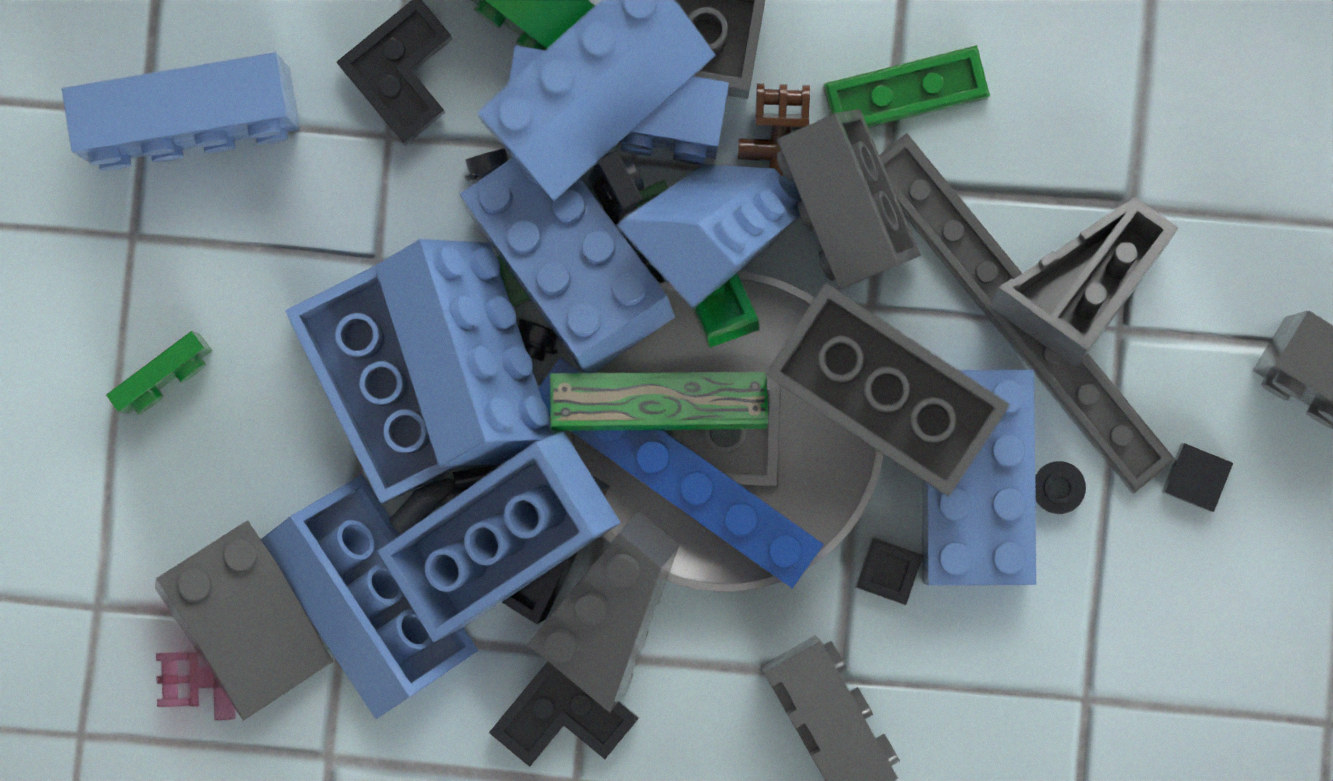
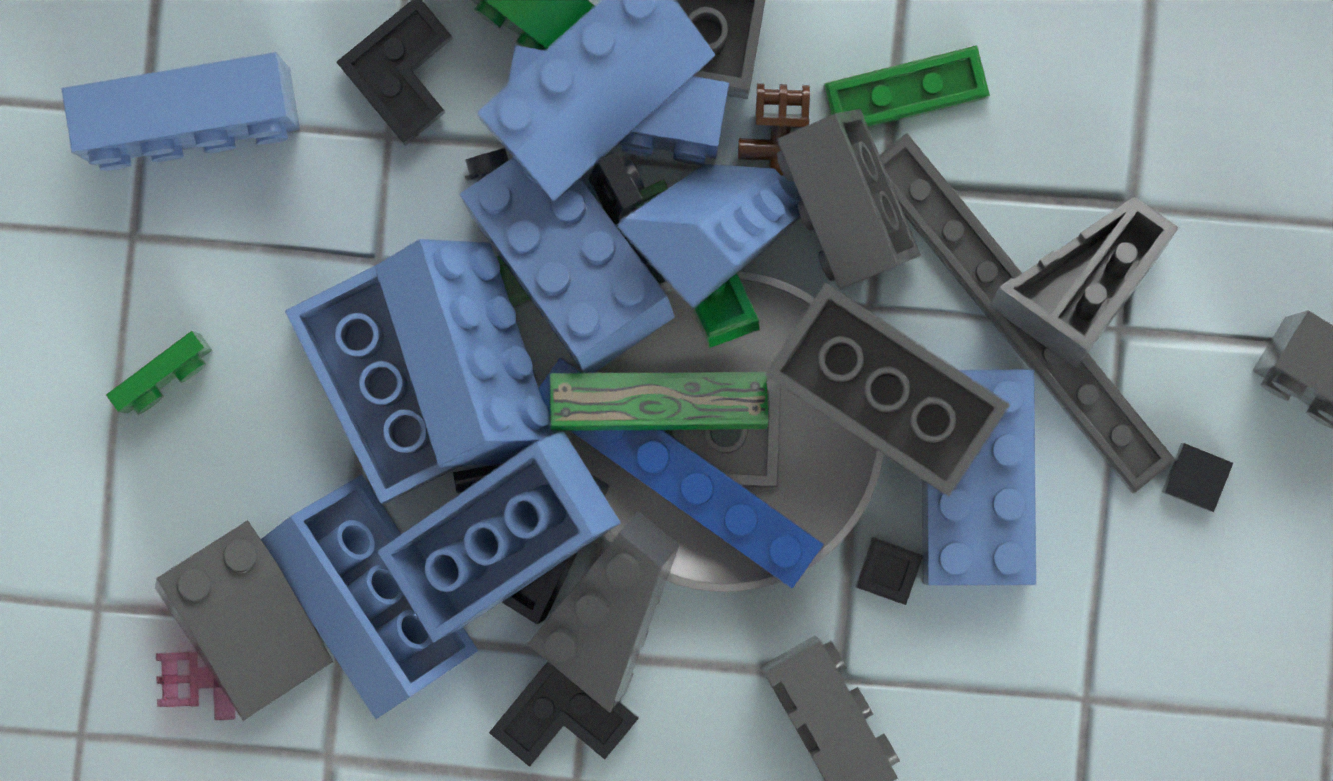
dark grey arm [390,478,462,534] -> none
black plate [518,318,558,361] -> none
black plate [1035,461,1086,514] -> none

